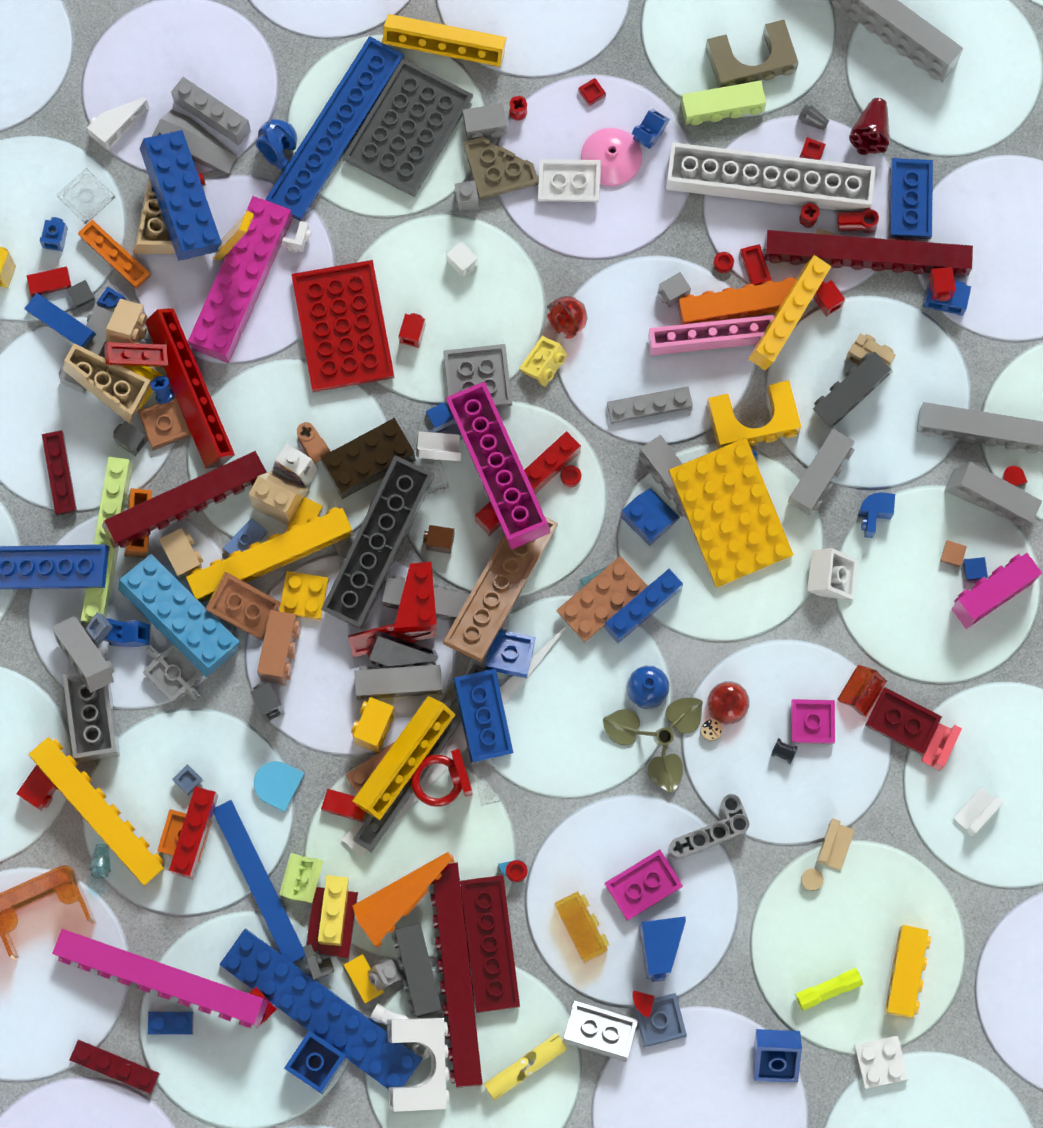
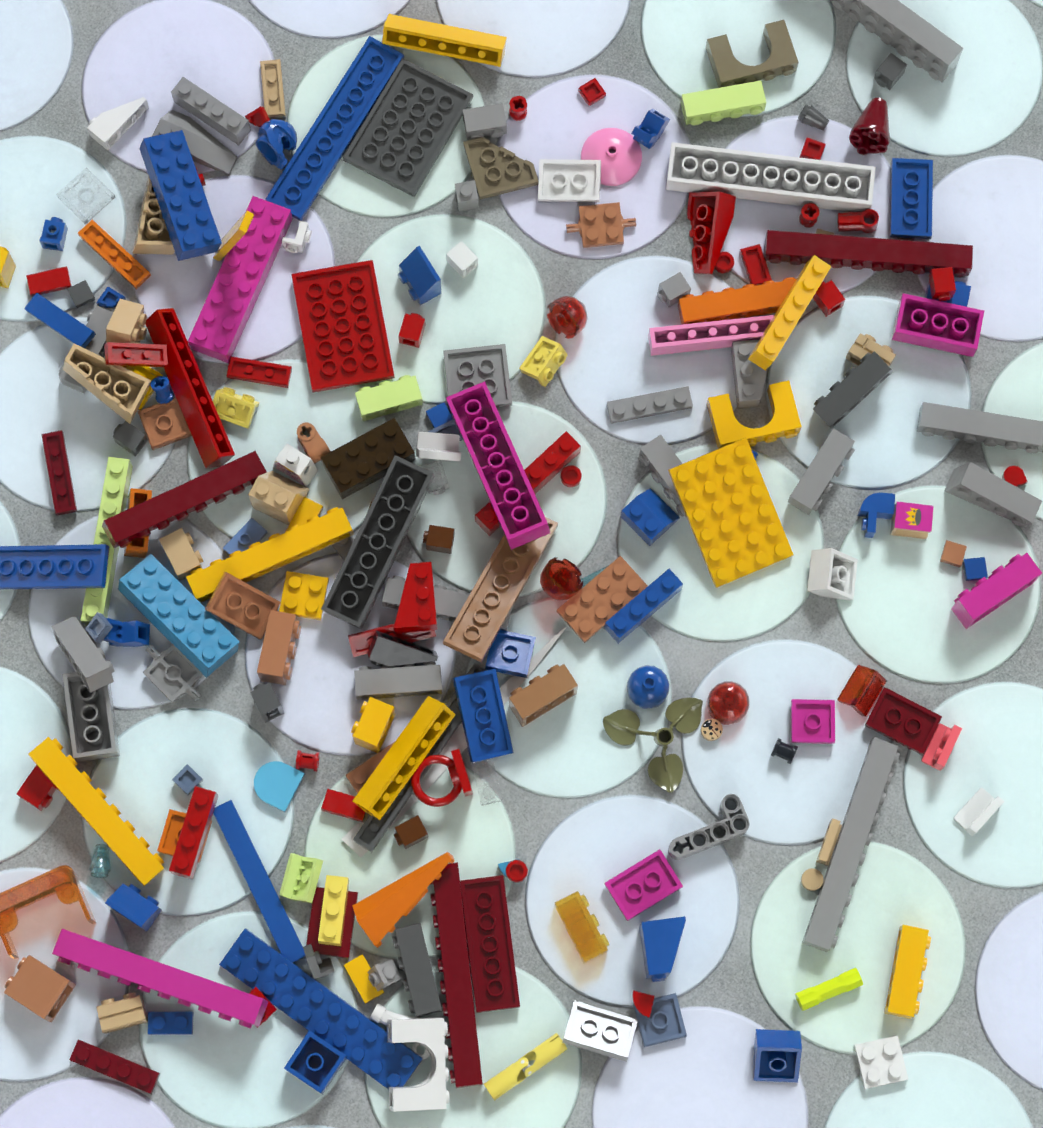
none -> nougat slope [4,955,76,1023]
none -> tan brick [97,992,148,1034]
none -> blue slope [105,884,162,932]
none -> light yellow bracket [213,387,259,429]
none -> red tile [226,356,292,388]
none -> red tile [245,106,270,127]
none -> tan tile [260,59,286,120]
none -> red bush [296,750,320,772]
none -> yellowish green brick [355,375,423,422]
none -> reddish brown brick [393,815,428,849]
none -> blue slope [398,246,442,305]
none -> medium nougat brick [509,664,578,727]
none -> clear red cylinder [540,557,583,601]
none -> nougat plate [566,202,636,248]
none -> red wedge [687,192,736,274]
none -> light grey wedge [731,340,767,409]
none -> light grey brick [802,737,900,952]
none -> dark grey brick [874,53,907,90]
none -> piece [890,502,934,539]
none -> dark pink brick [892,293,984,357]

